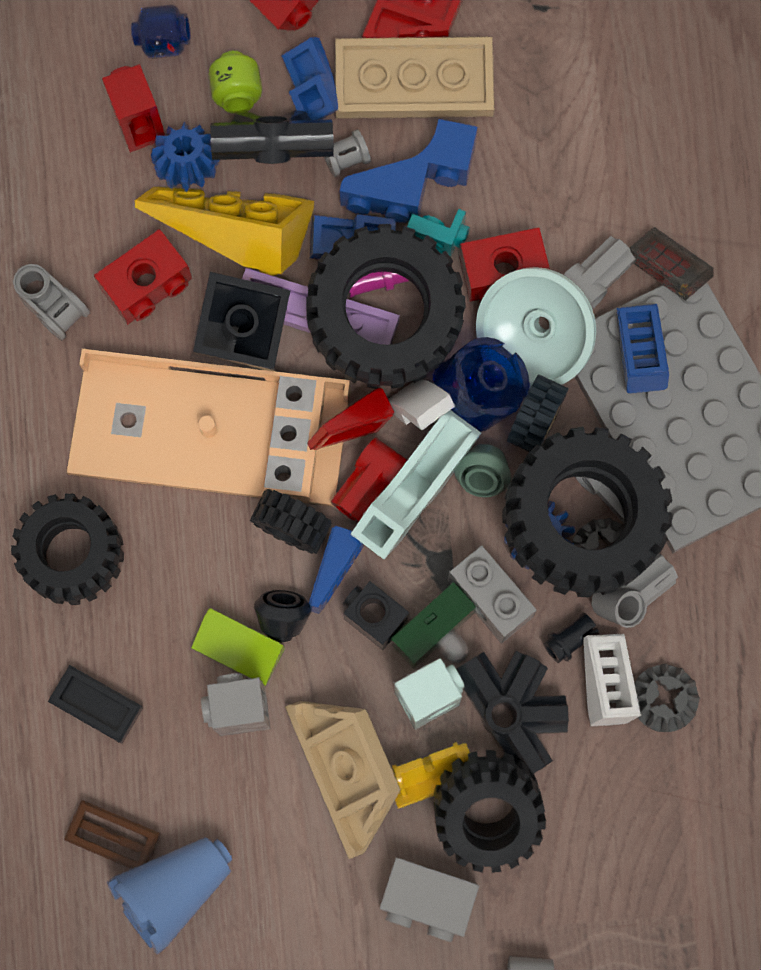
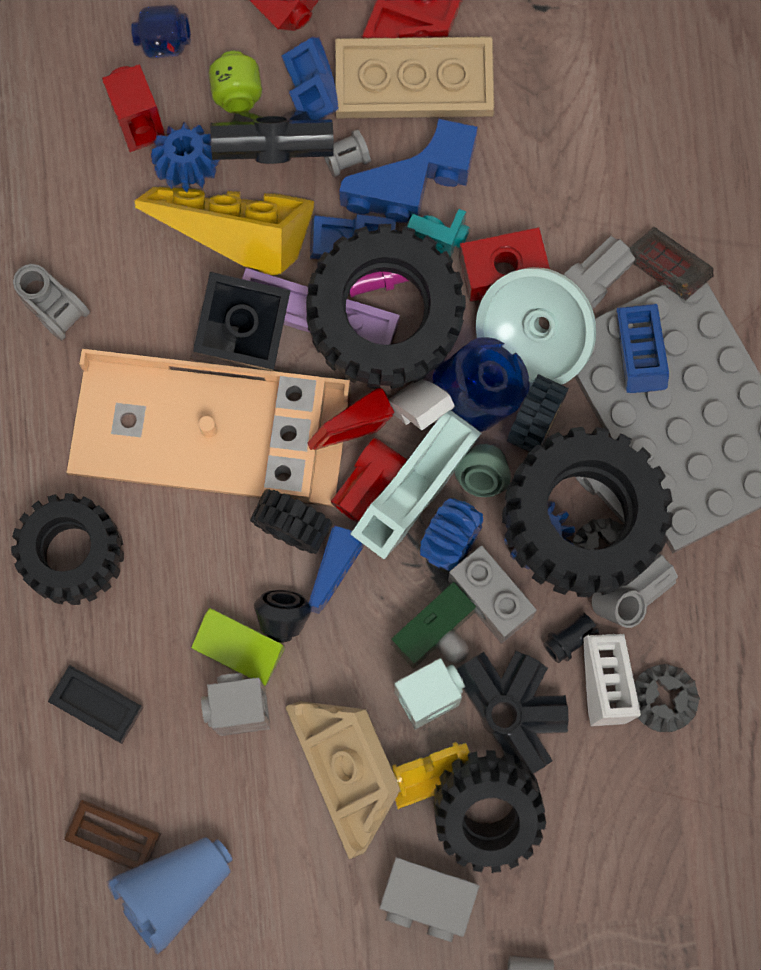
red brick [94,229,192,325] -> none
black brick [342,581,409,650] -> none
none -> blue gear [420,498,483,571]

